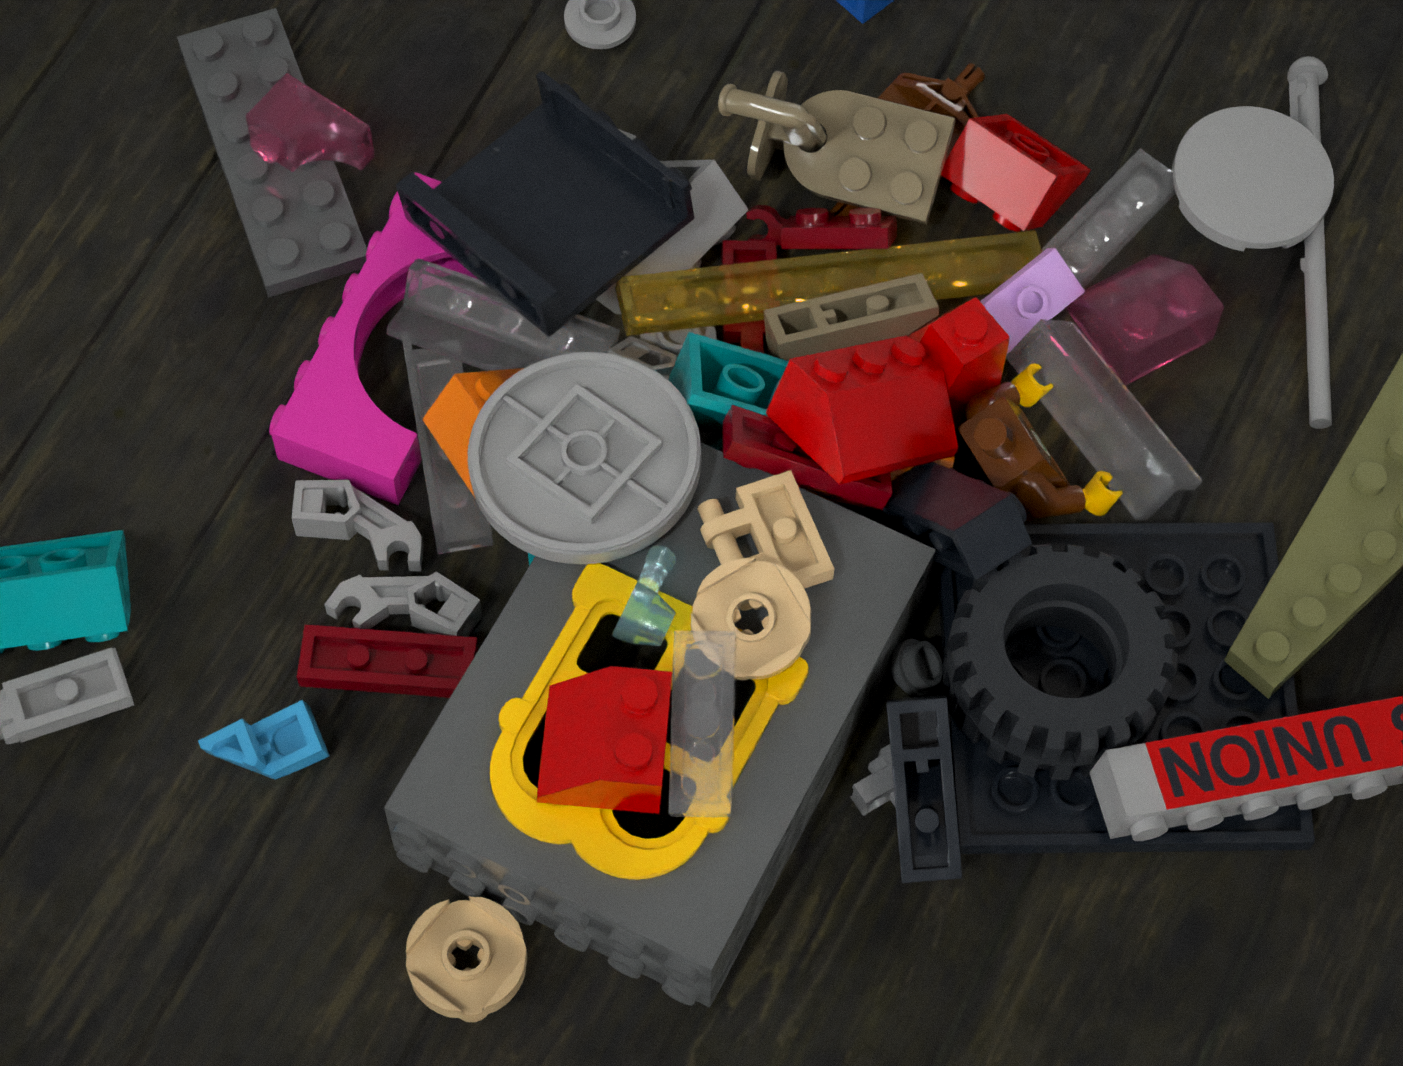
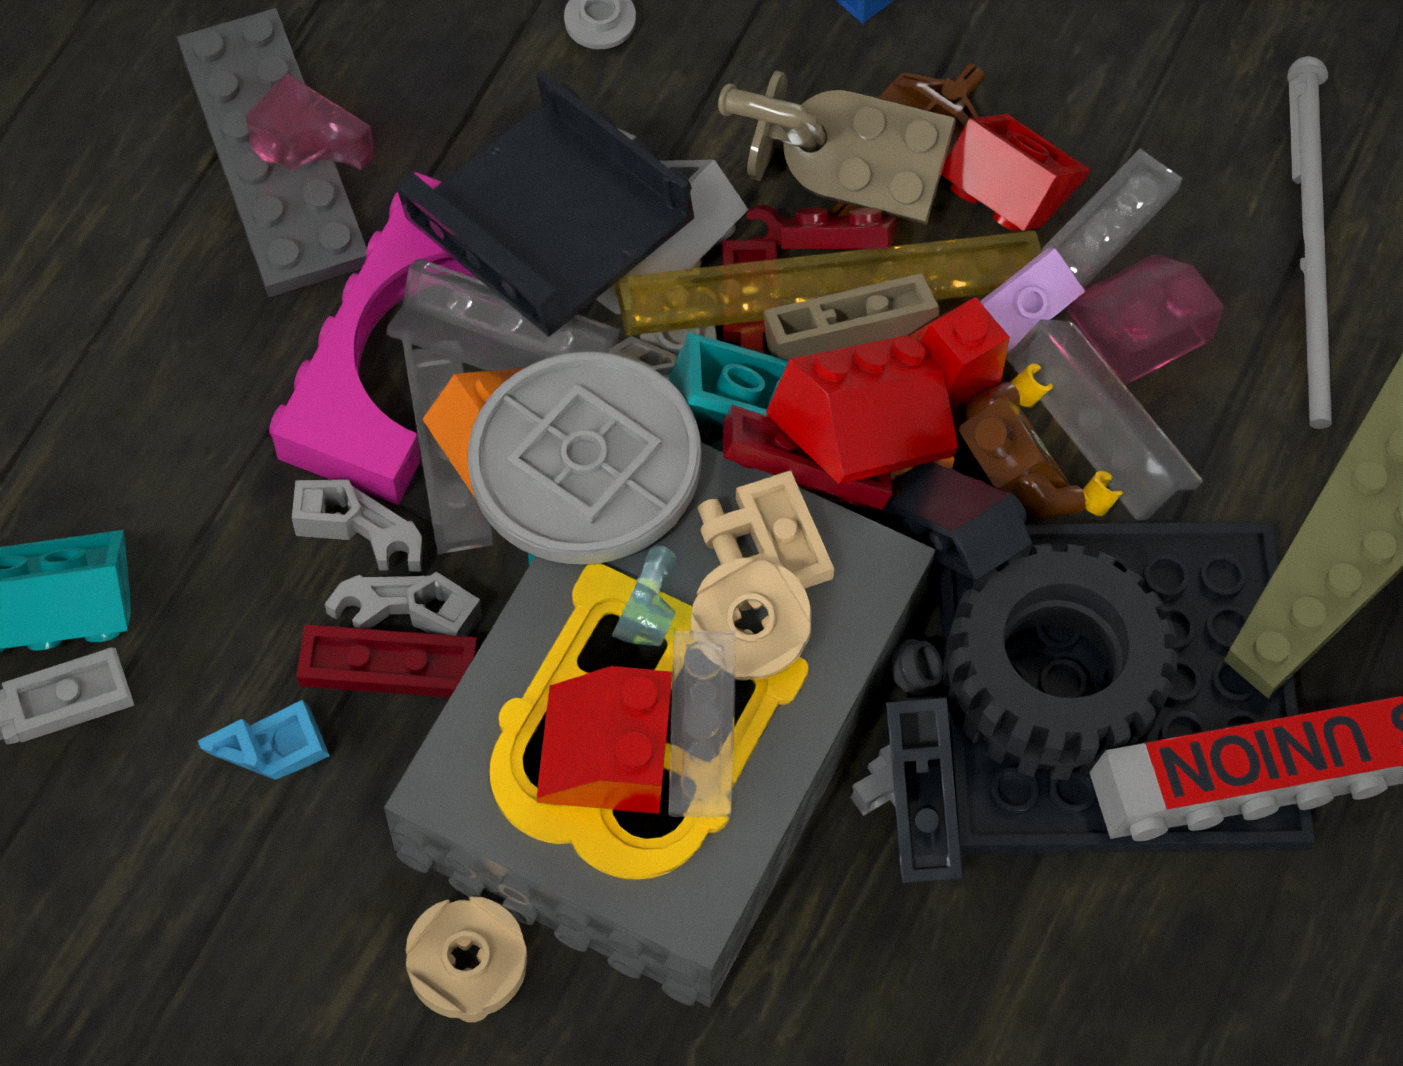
light grey tile [1171,106,1334,252] -> none

